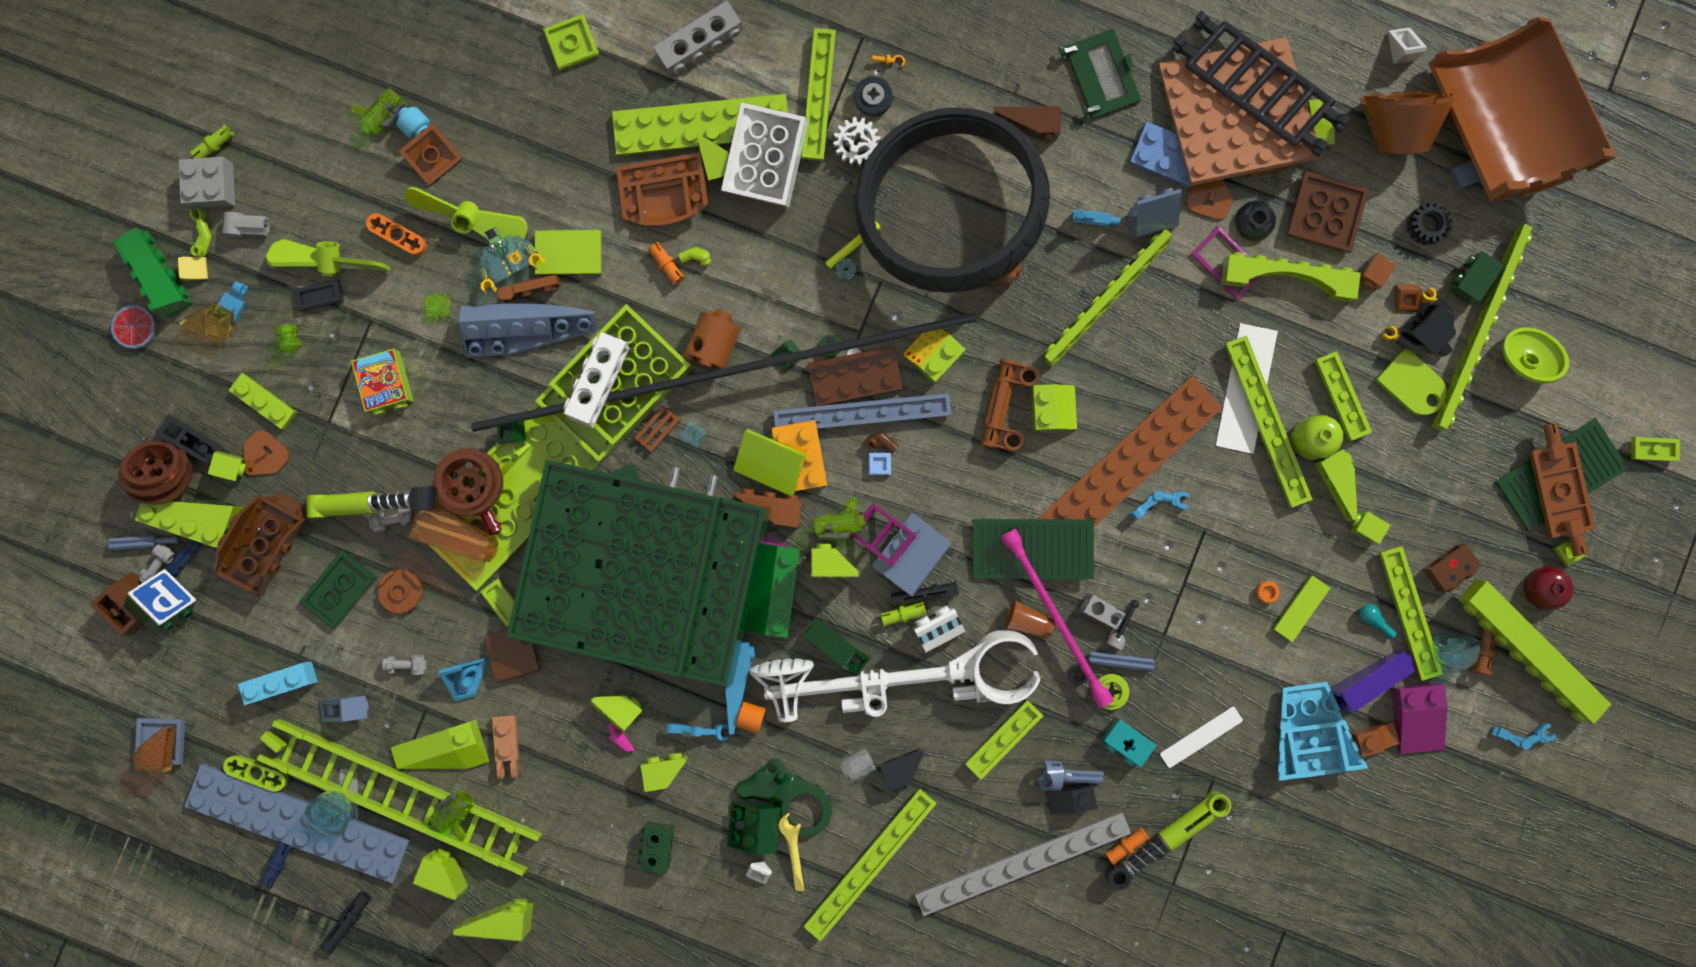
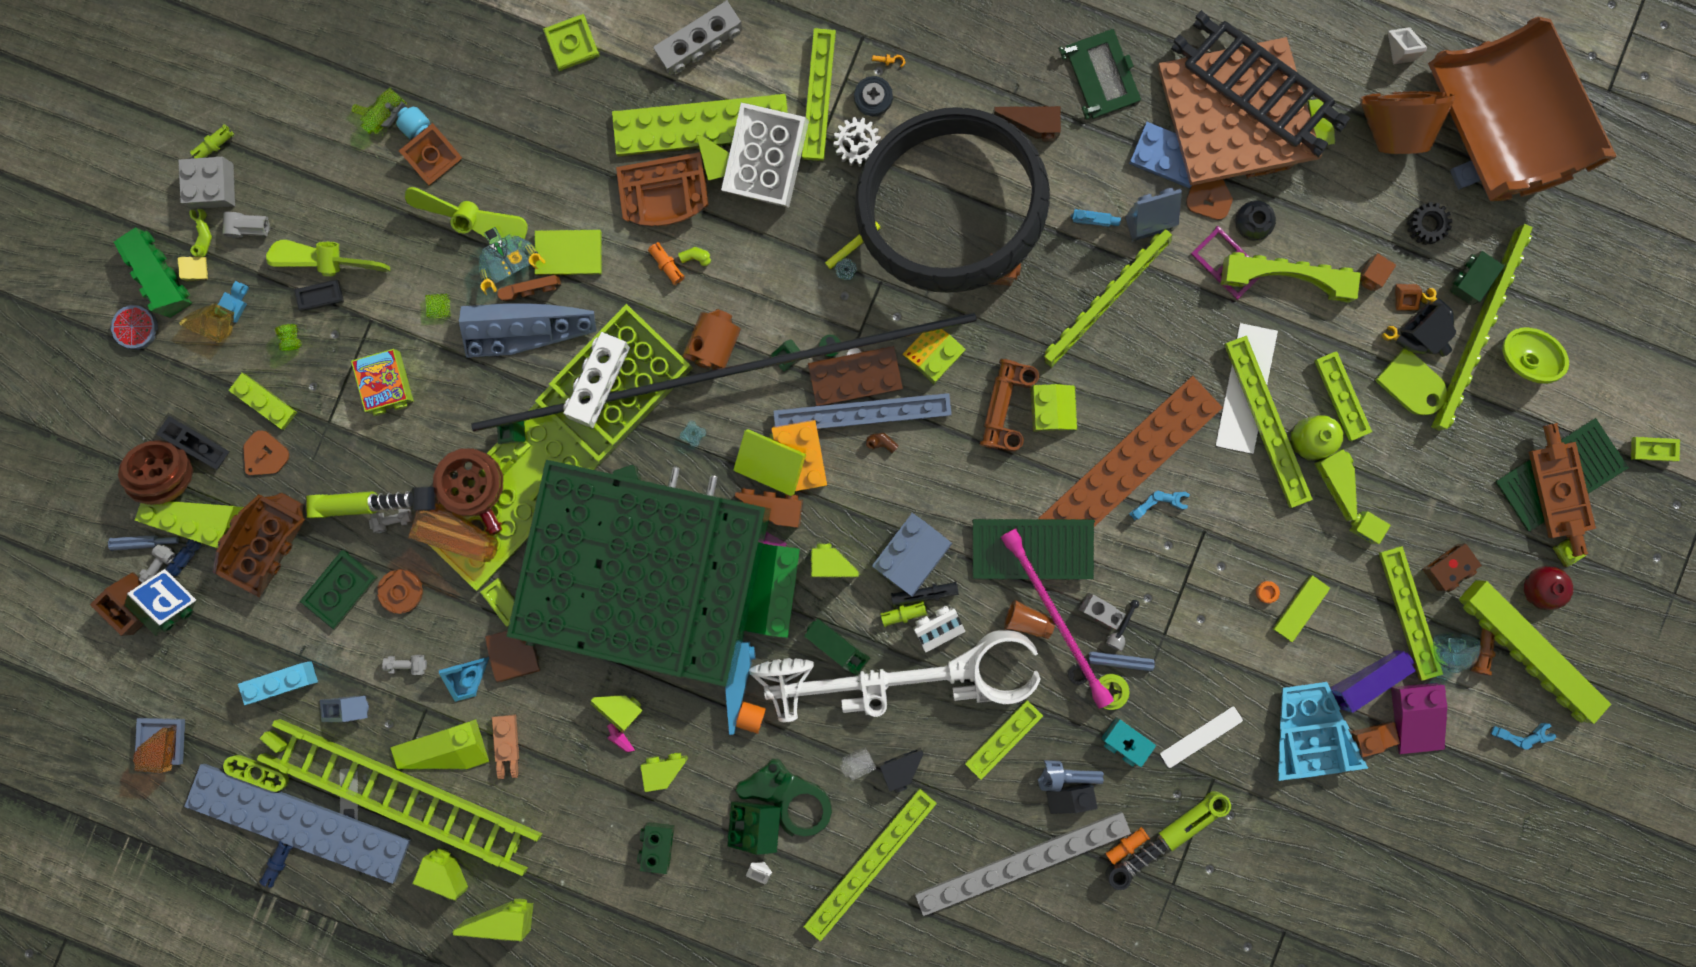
lime brick [208,451,246,481] -> none
clear light blue cylinder [304,791,354,838] -> none
black pin [320,891,372,954] -> none
orange beam [366,213,427,256] -> none
clear neon green piece [430,791,474,841] -> none
dark orange tile [635,405,681,453] -> none
dark azure piece [666,723,729,741] -> none
light yellow piece [779,813,804,891] -> none
clear neon green piece [814,497,866,541] -> none
magenta window [851,503,917,567] -> none
light blue tile [869,453,891,475] -> none
reddish brown plate [1286,171,1369,253] -> none
teal piece [1359,604,1397,639] -> none

